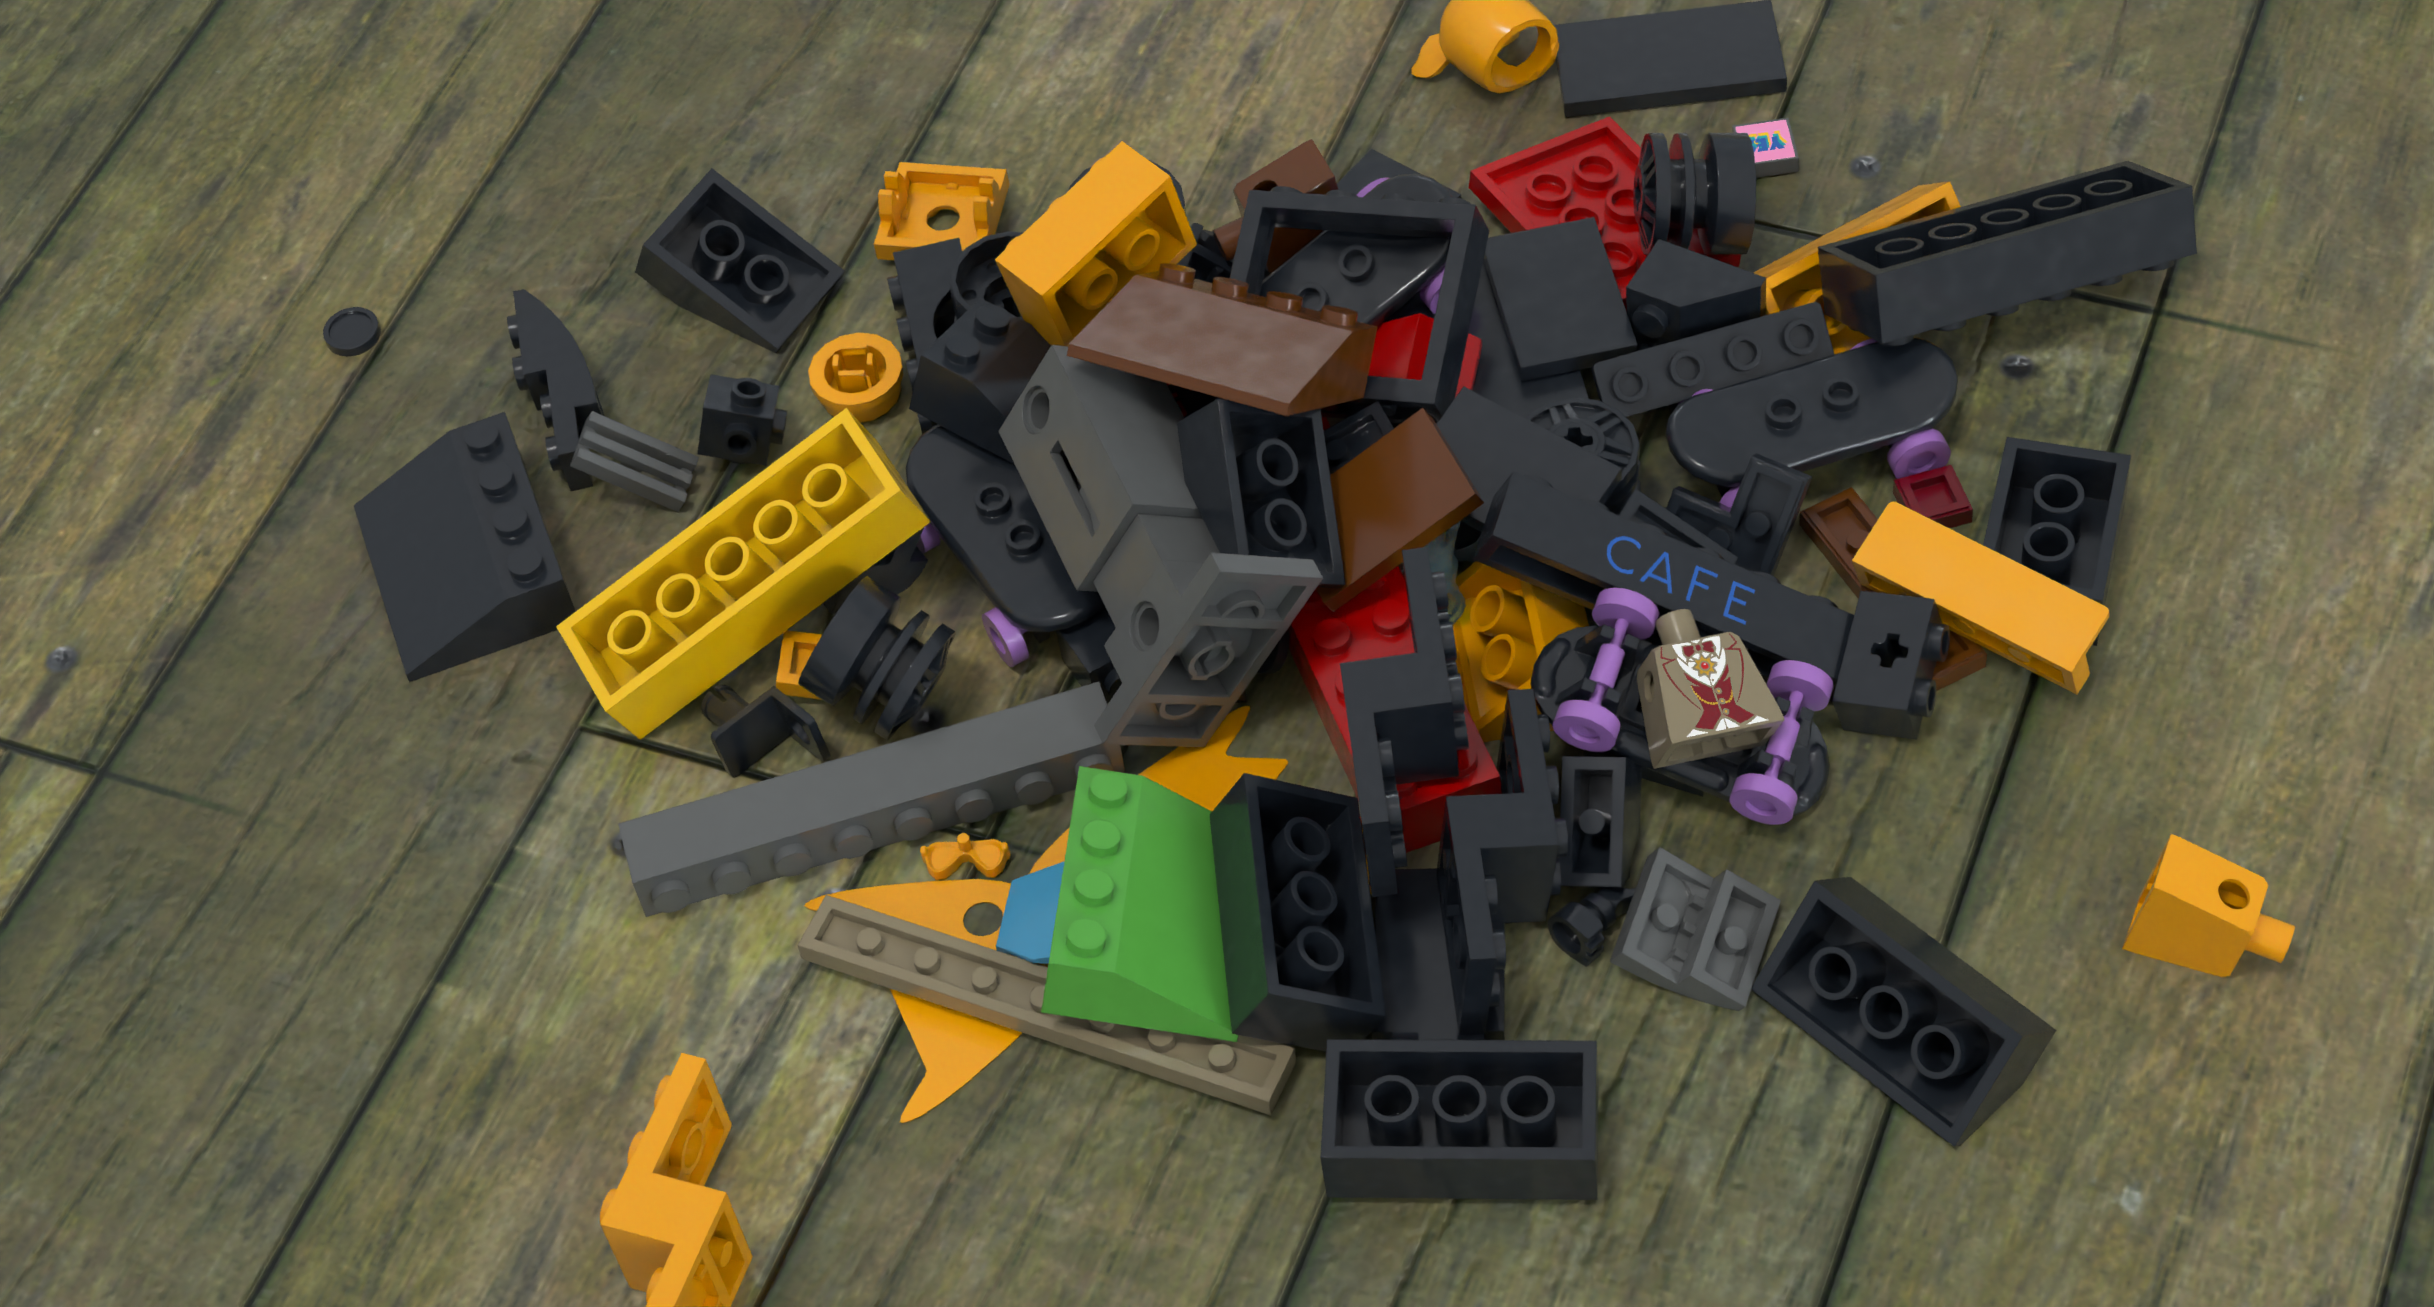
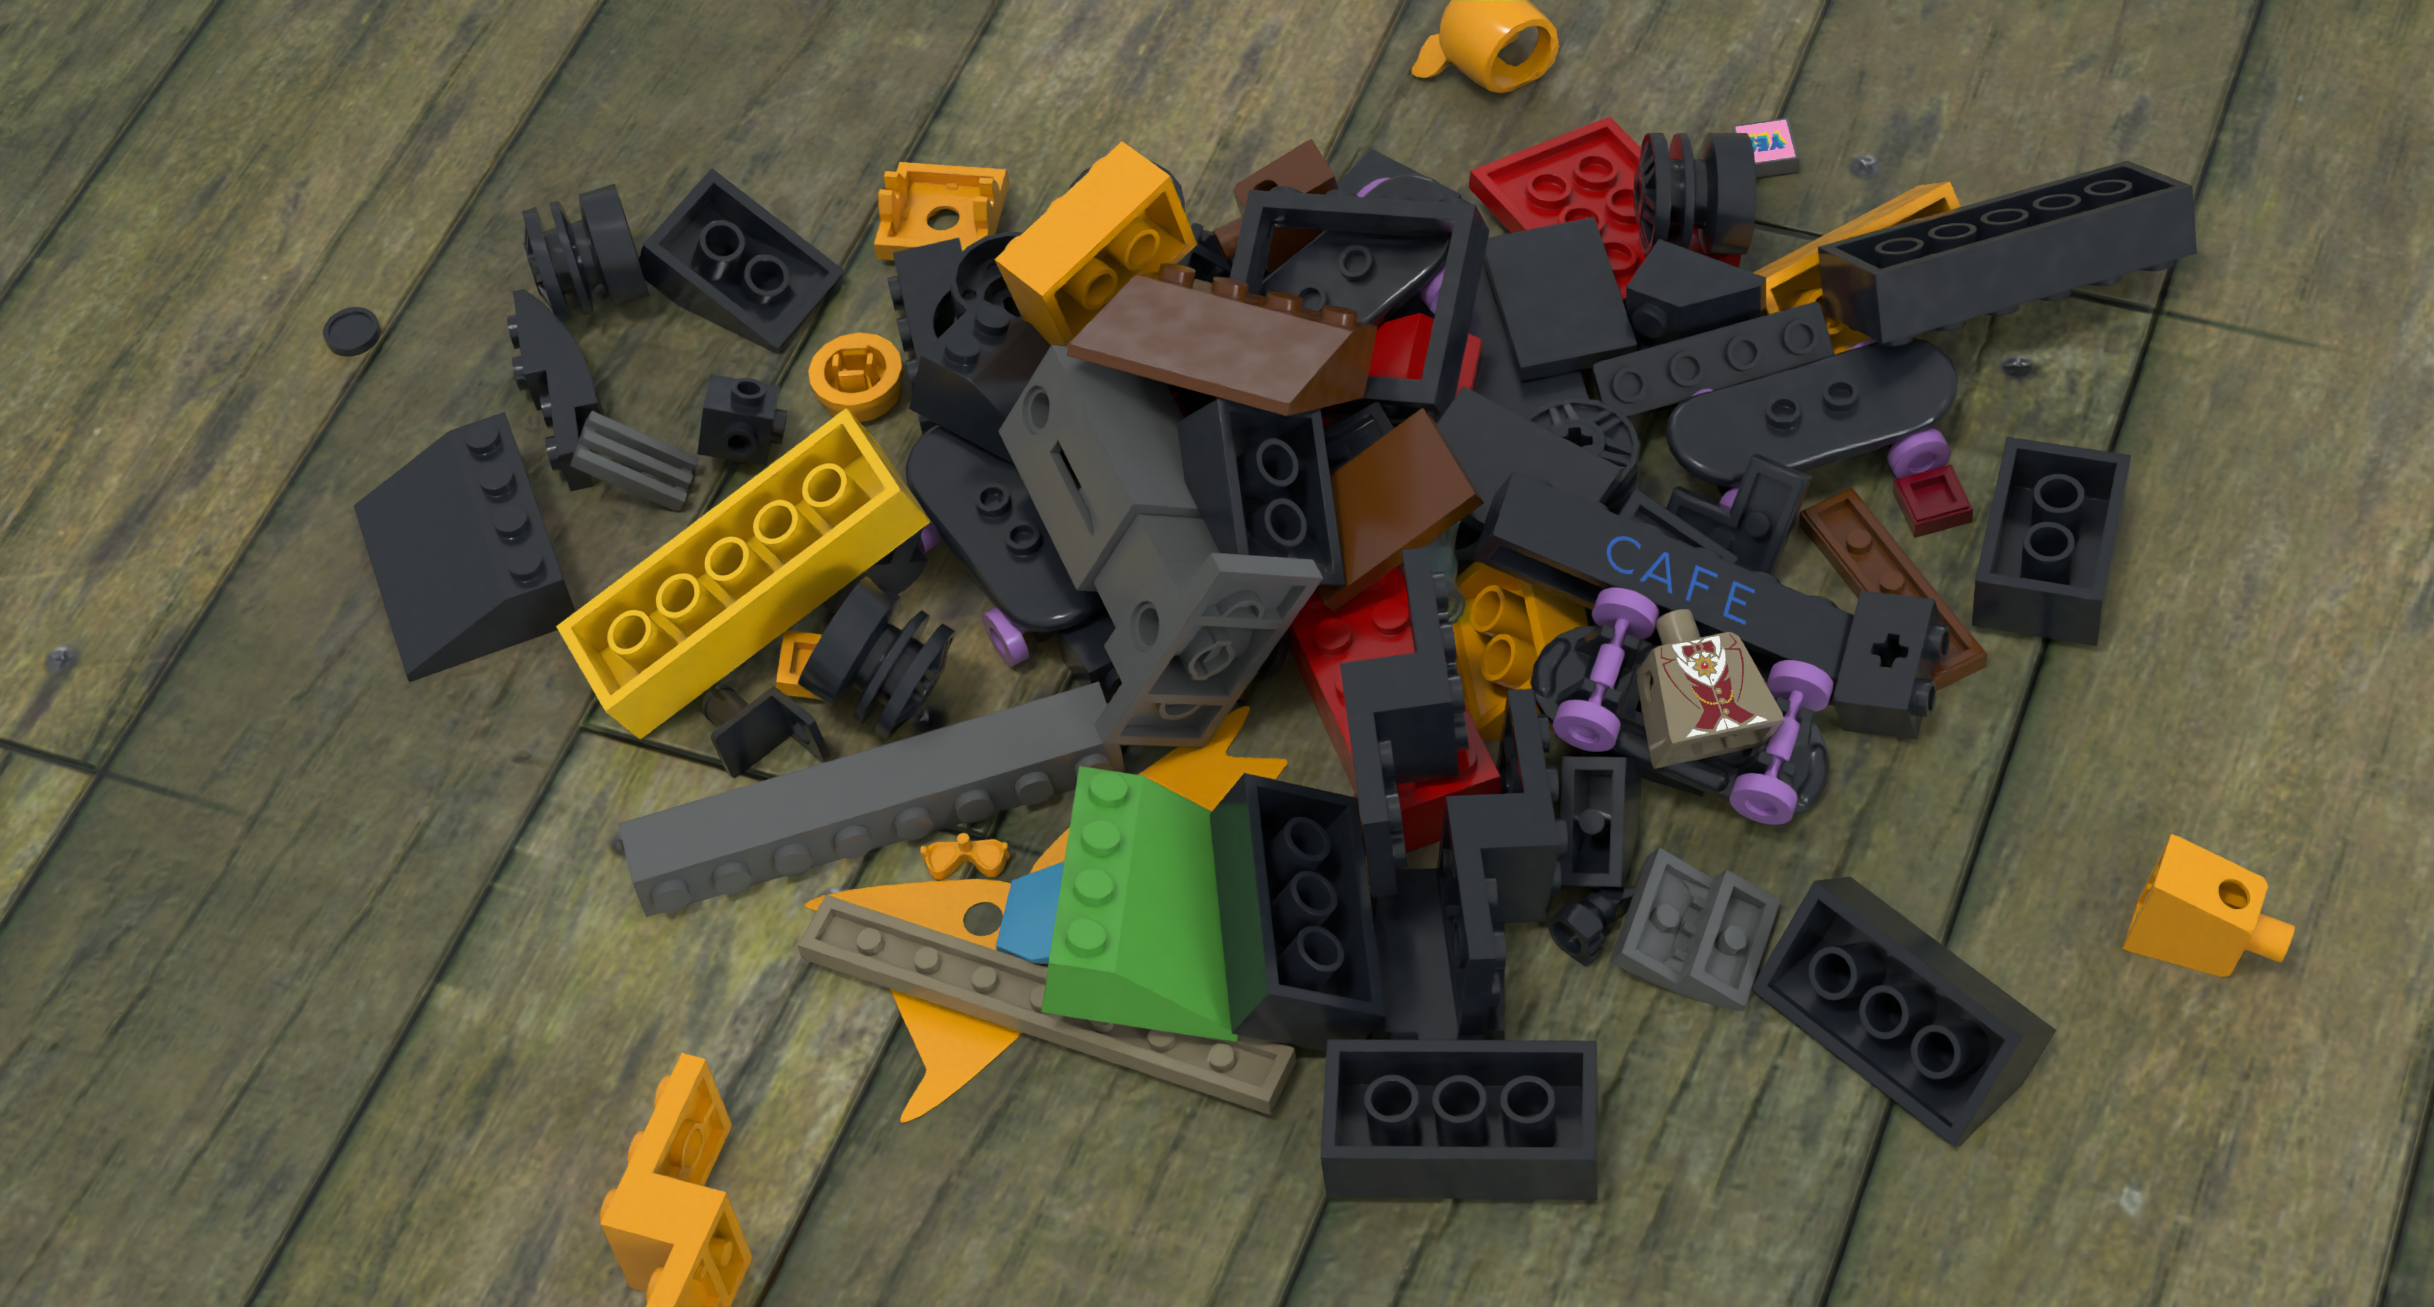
black tile [1554,0,1787,117] -> none
light orange panel [1852,501,2110,695] -> none
none -> black wheel [522,184,650,322]

